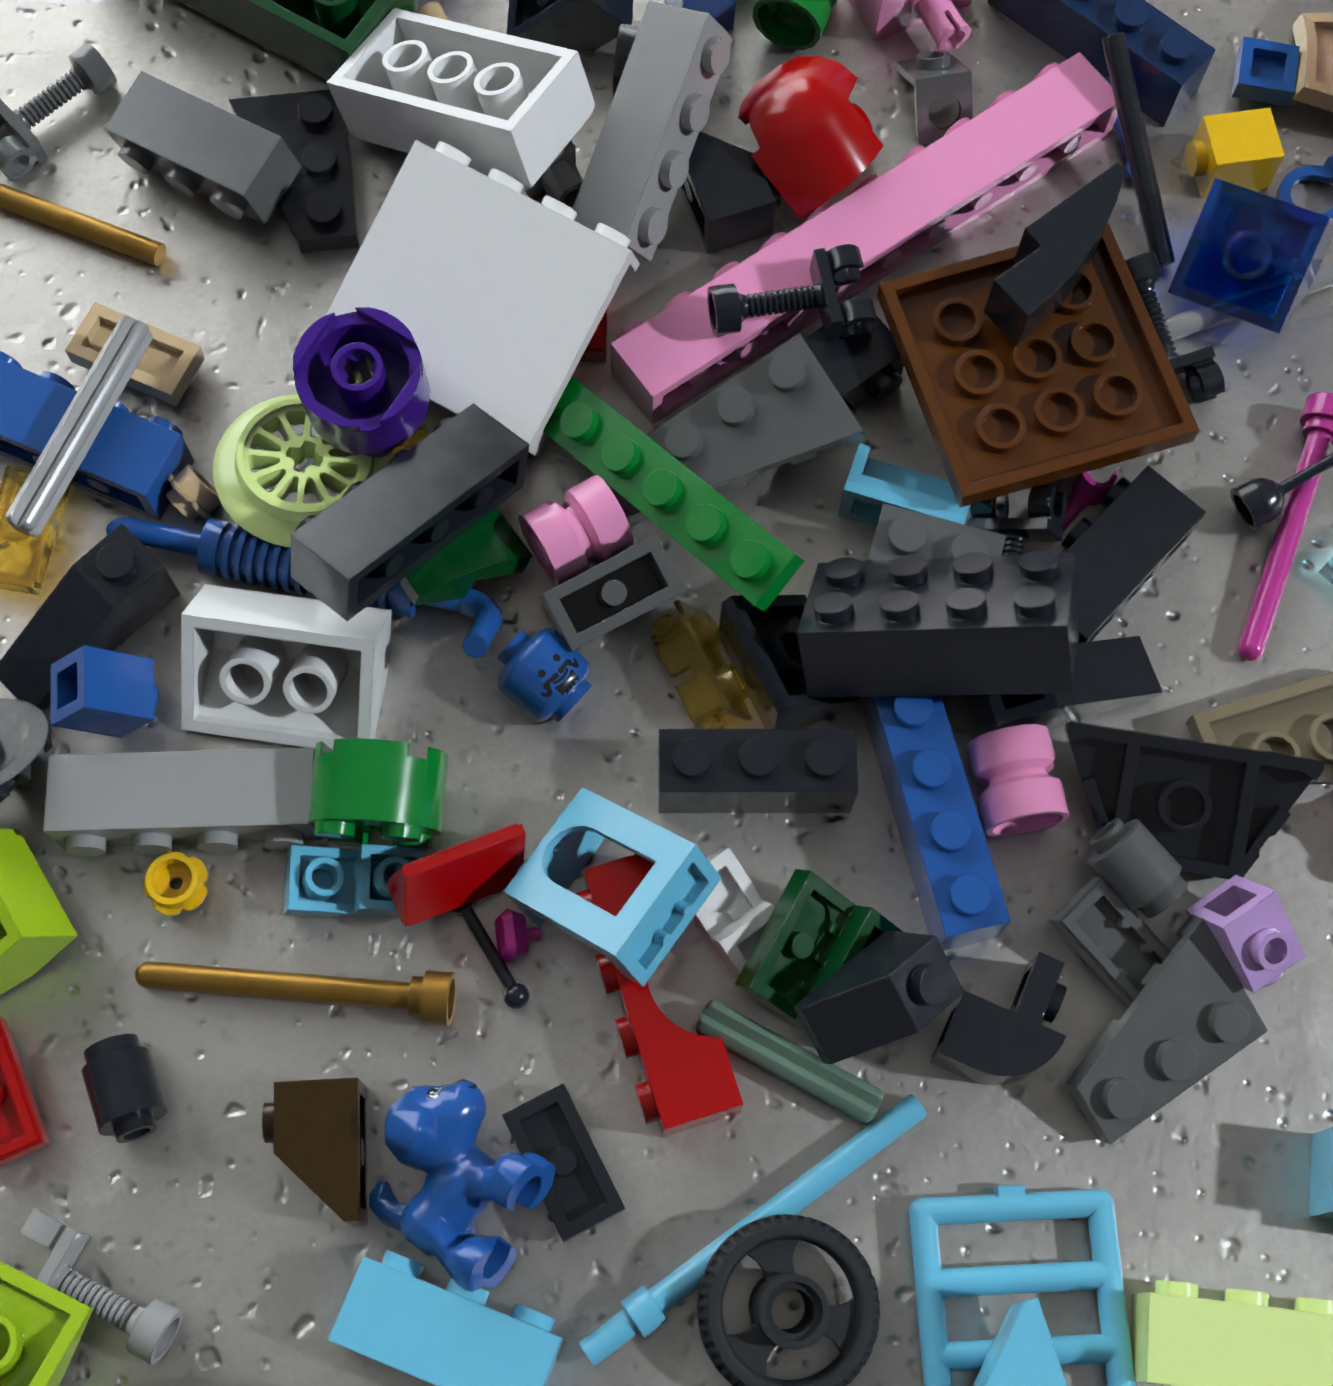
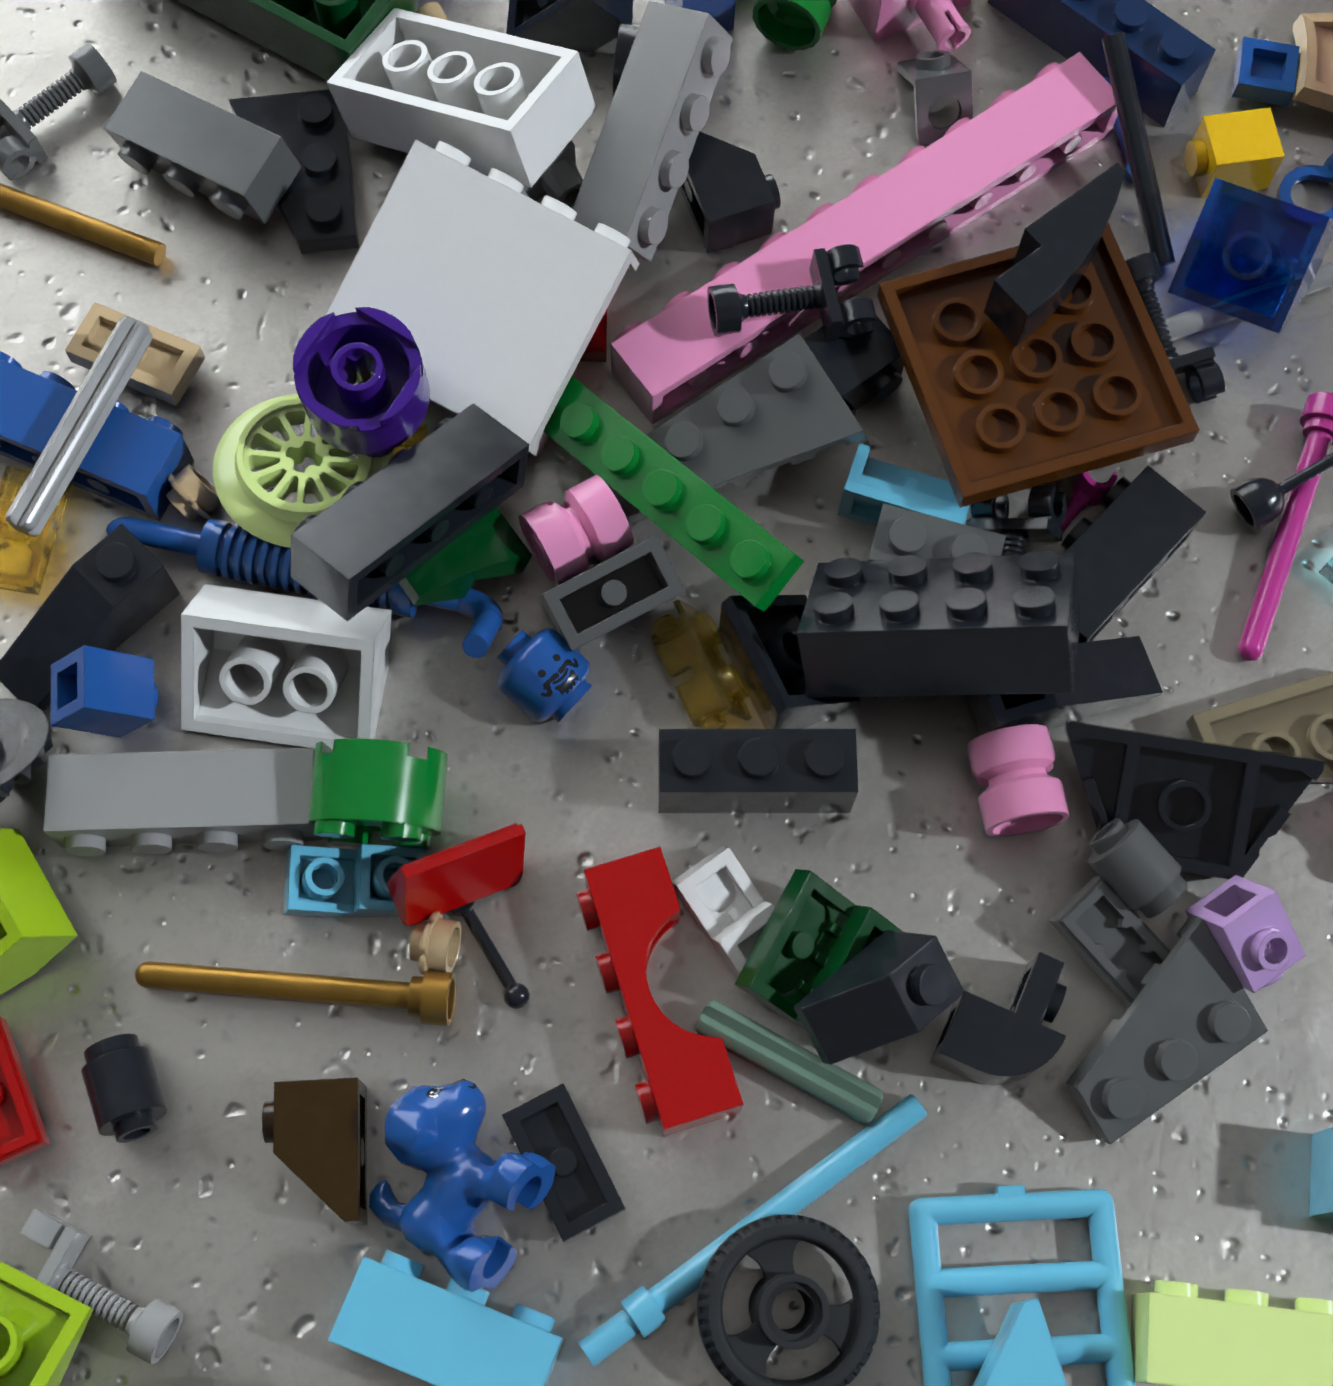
yellow plate [143,852,209,916] -> none
dark pink rock [494,909,541,963] -> none
medium azure panel [503,787,722,987] -> none
red brick [738,56,884,220] -> none
blue brick [863,696,1011,951] -> none
none -> tan plate [409,911,462,975]

